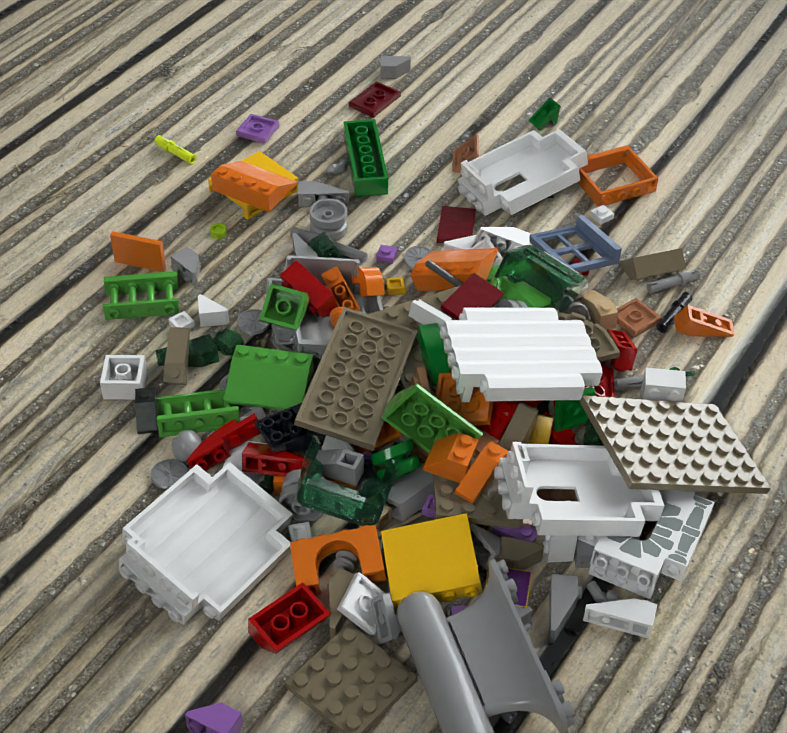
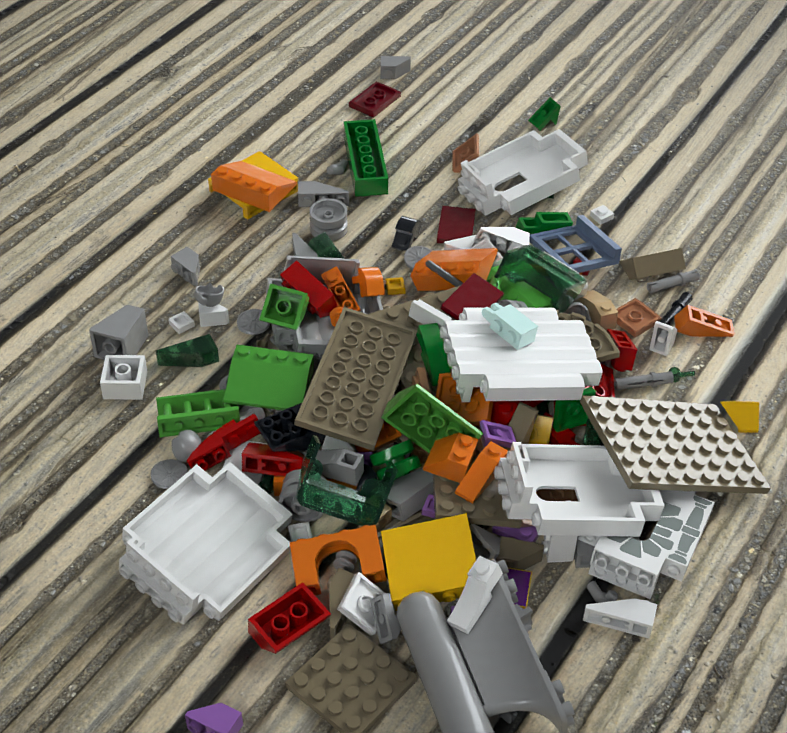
bright green fence [103,271,180,320] -> none
orange tile [110,231,166,272] -> none
pearl dark grey slope [135,387,158,434] -> none
neon yellow pin [154,135,197,164] -> none
dark tan slope [163,327,190,386] -> none
lime tile [209,223,227,239] -> none
clear green hair [213,328,244,356] -> none
medium lavender plate [236,114,279,144] -> none
light grey axle [290,227,368,263] -> none
medium lavender plate [376,245,398,264] -> none
light grey slope [549,574,582,643] -> none
orange window [577,145,658,207] -> none
white brick [640,368,686,402] -> none
none -> light grey slope [89,305,149,360]
none -> light grey hair [194,283,225,307]
none -> black brick [392,216,422,252]
none -> white slope [447,556,503,634]
none -> medium lavender slope [480,420,516,448]
none -> light aqua hinge [481,303,538,350]
none -> green slope [515,212,573,235]
none -> white slope [649,321,678,356]
none -> yellow slope [720,401,759,433]

